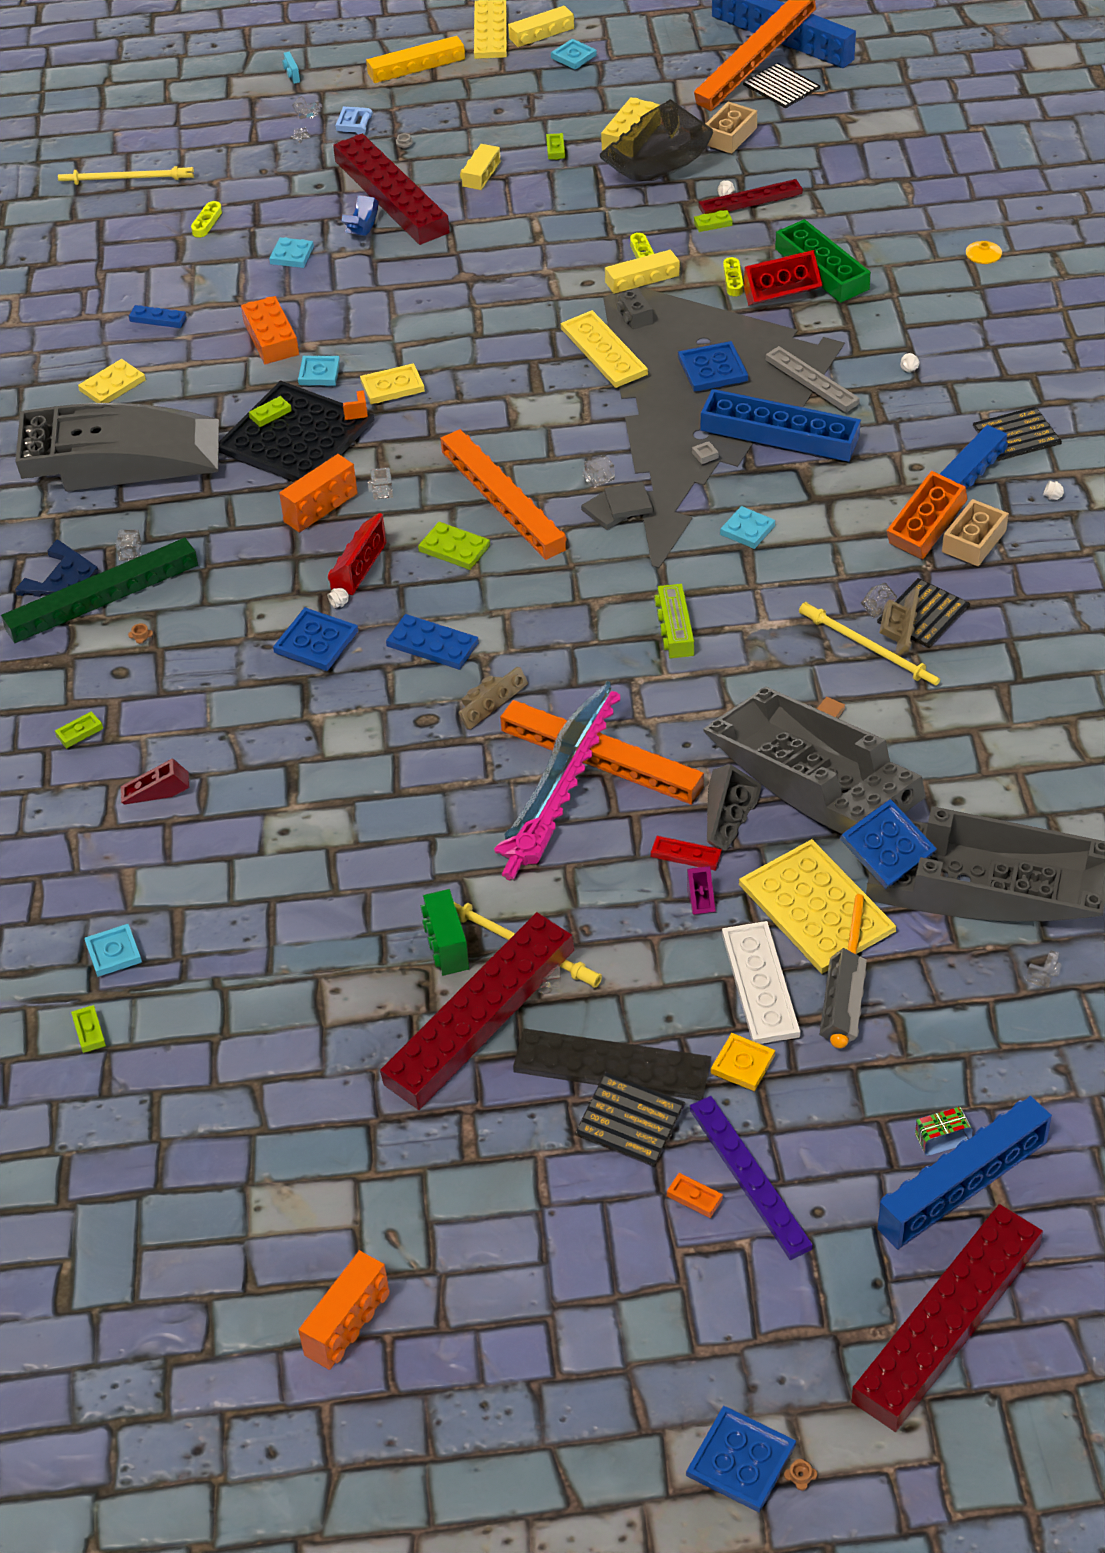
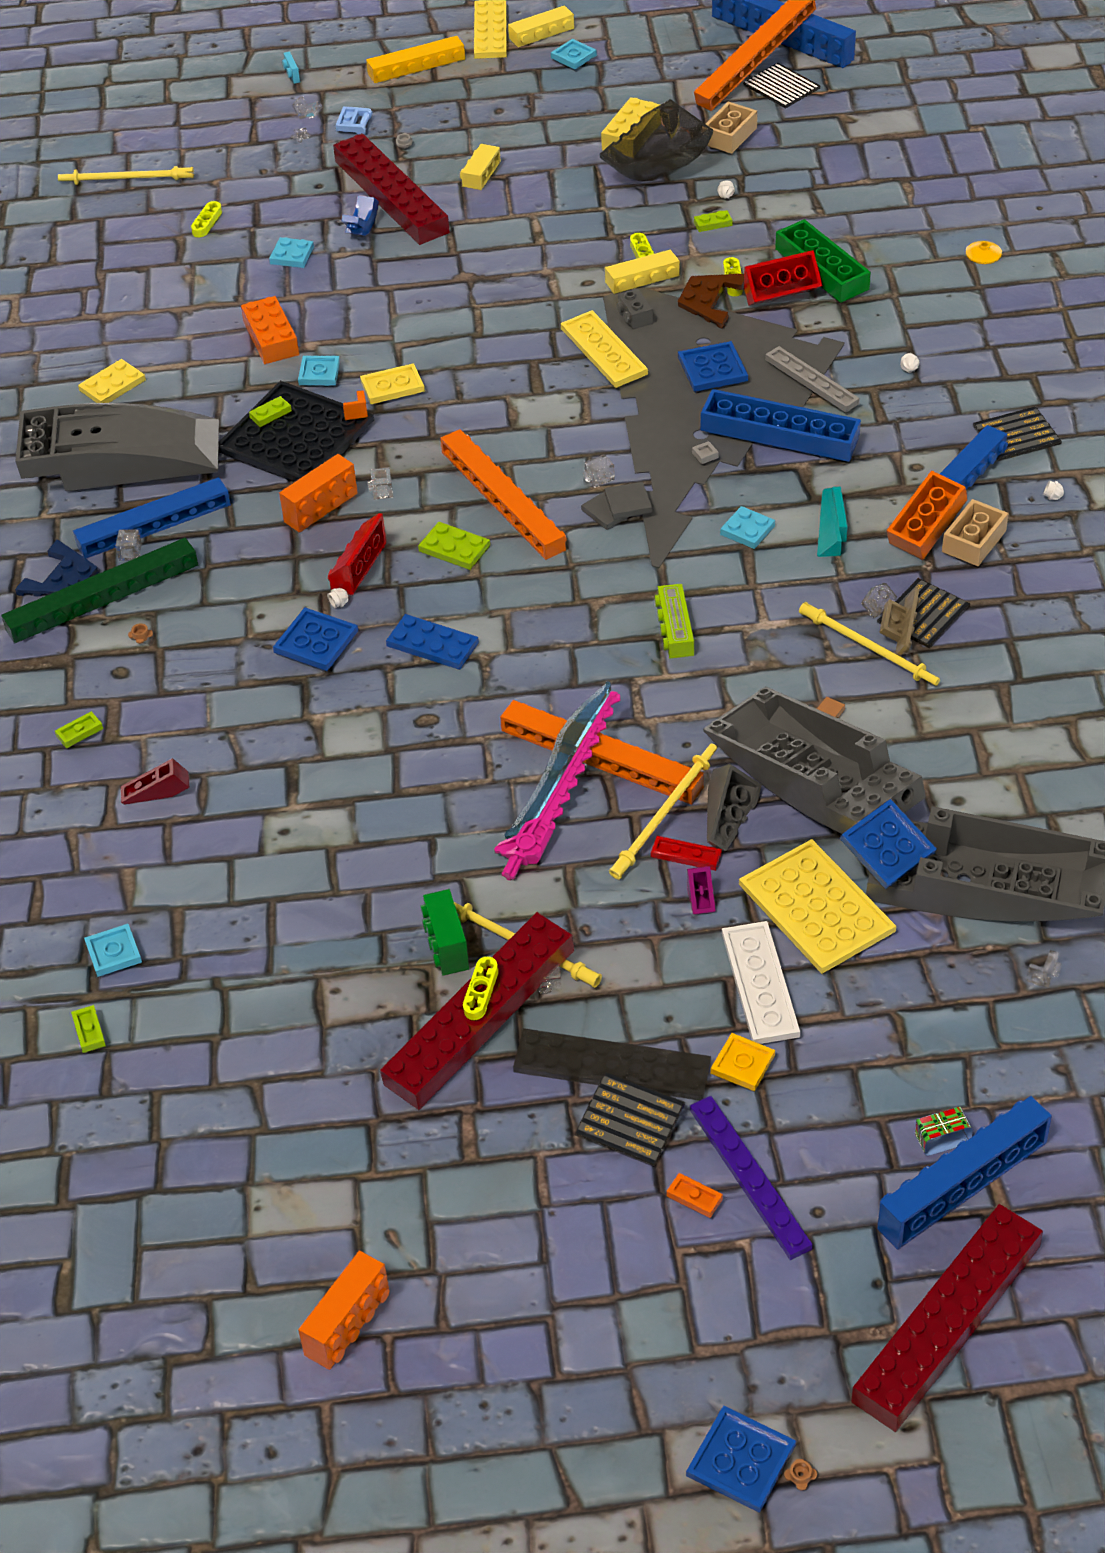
blue plate [129,305,187,328] -> none
dark tan bracket [459,667,528,729] -> none
lime plate [546,133,565,160] -> none
dark red plate [699,179,803,214] -> none
piece [819,894,867,1049] -> none
none -> blue brick [73,477,231,558]
none -> neon yellow beam [463,957,499,1020]
none -> light yellow bar [609,743,717,880]
none -> reddish brown wing [678,273,744,329]
none -> teal wedge [817,486,847,557]

